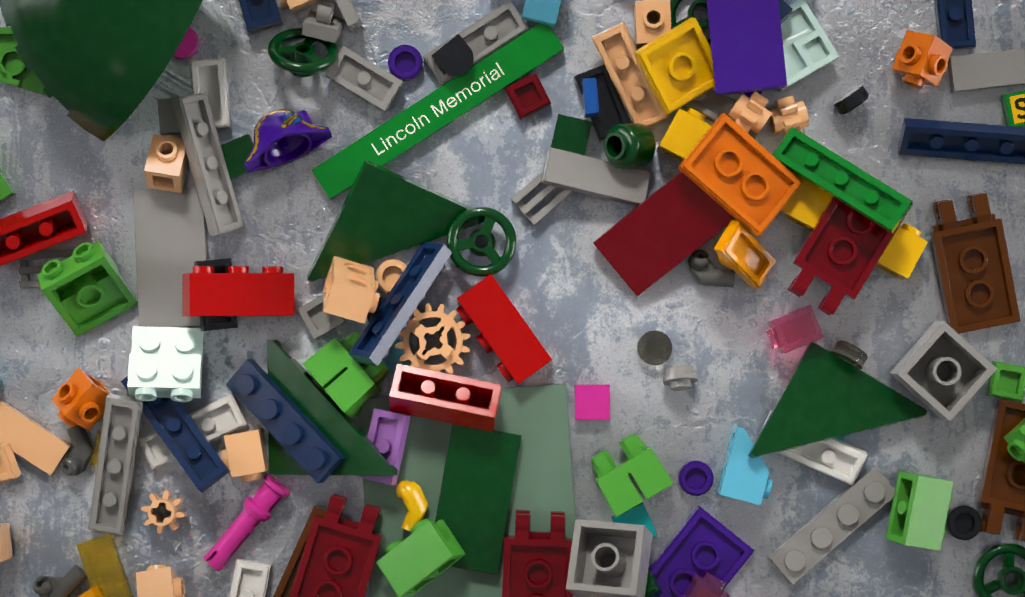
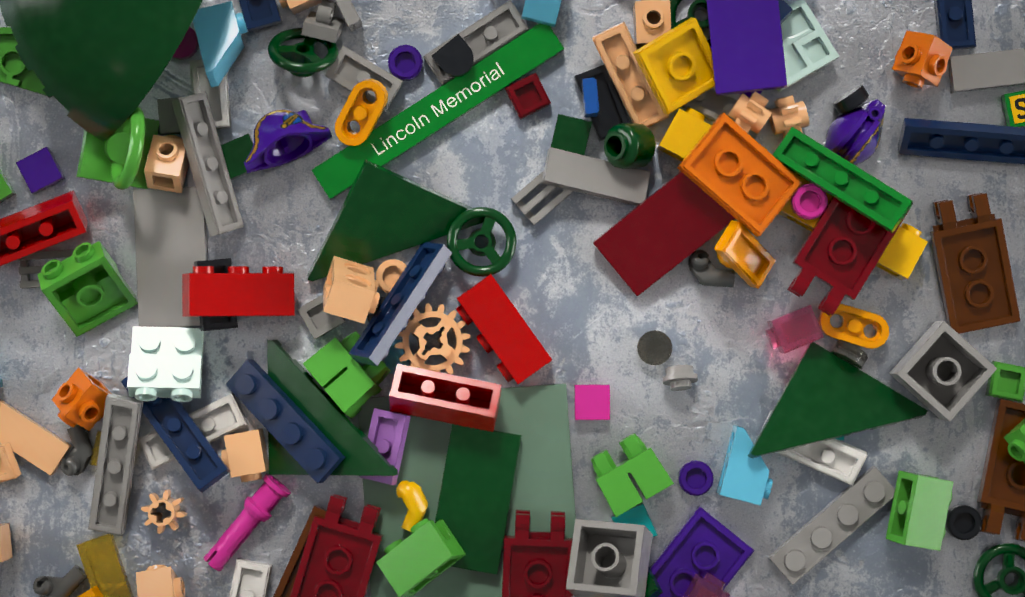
none -> dark purple tile [16,147,65,194]
none -> bright green tile [77,107,159,190]
none -> medium azure slope [193,1,248,88]
none -> light orange plate [335,79,388,146]
none -> dark pink tile [791,184,828,220]
none -> light orange plate [818,304,889,349]
none -> dark purple hat [824,99,885,165]

